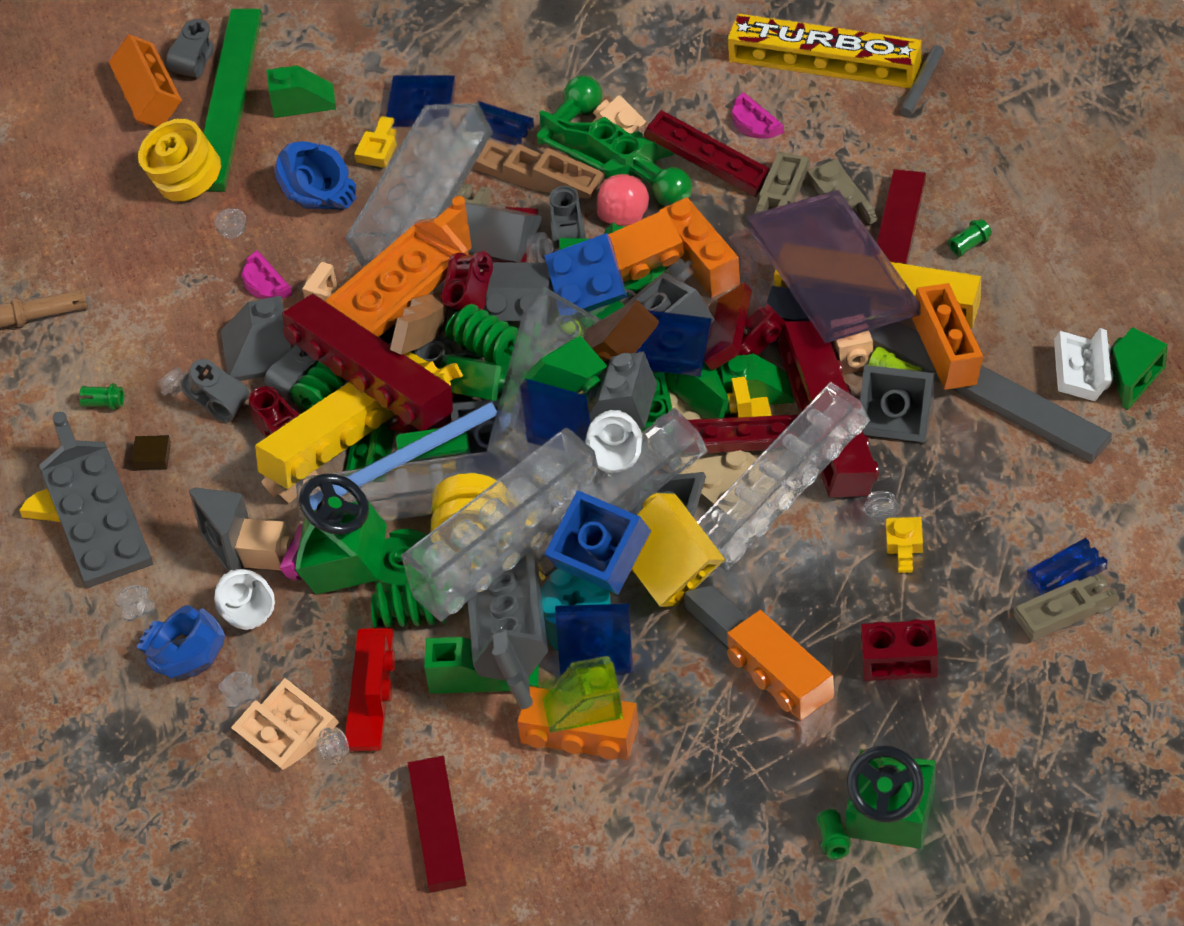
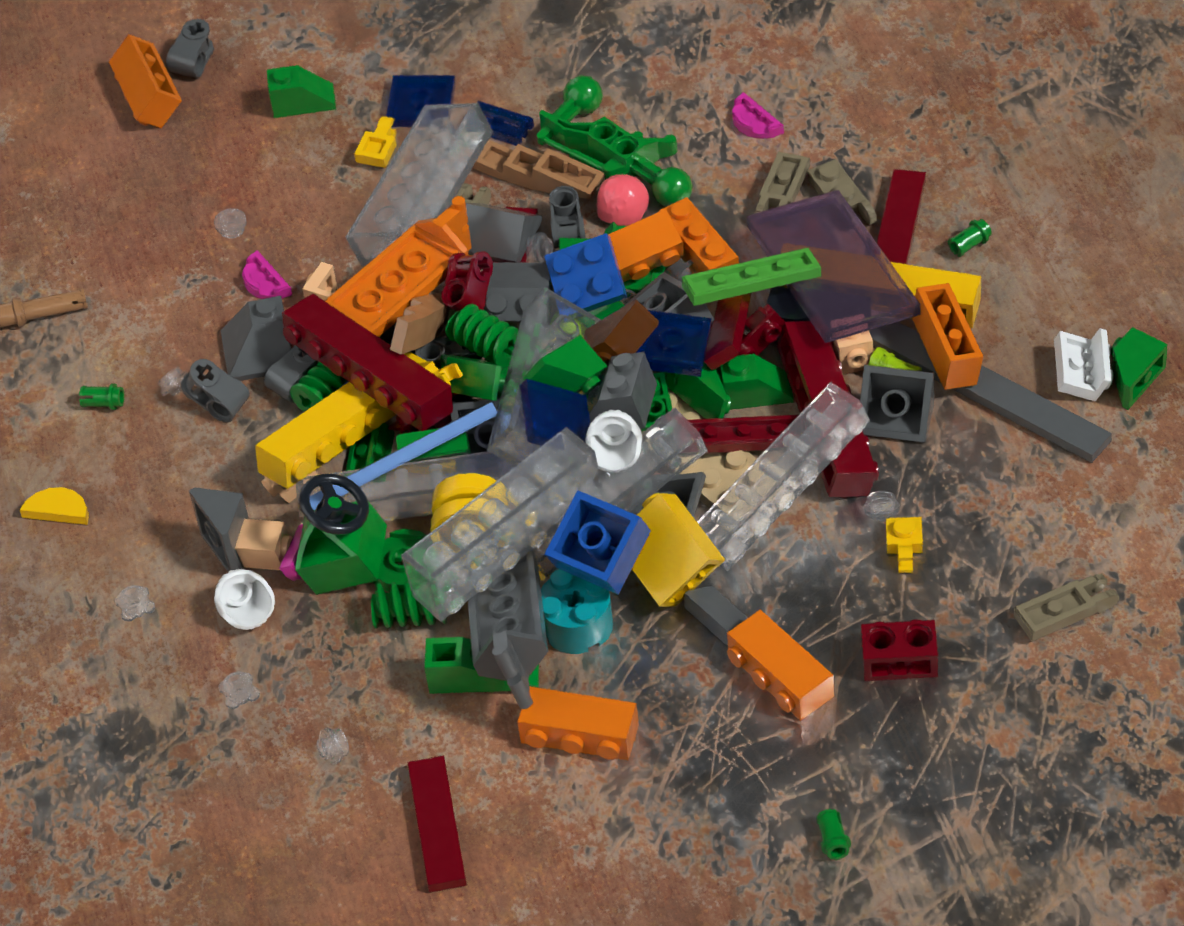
dark grey hinge [39,411,153,588] -> none
dark brown tile [131,435,171,470] -> none
blue helmet [136,605,225,679] -> none
yellow wheel [138,119,221,201] -> none
green tile [203,9,263,191] -> none
light nougat slope [231,678,339,770] -> none
dark red piece [249,386,299,438] -> none
blue helmet [274,141,357,210] -> none
red bracket [344,628,395,751] -> none
clear neon green slope [542,656,623,733] -> none
clear blue tile [555,603,634,675] -> none
light nougat bracket [593,95,646,134] -> none
dark red tile [643,110,770,197] -> none
yellow bracket [727,376,772,417] -> none
yellow brick [728,13,922,89] -> none
piece [846,746,936,849] -> none
dark grey bar [899,45,944,118] -> none
clear blue tile [1027,538,1108,595] -> none
none -> bright green tile [682,248,821,306]

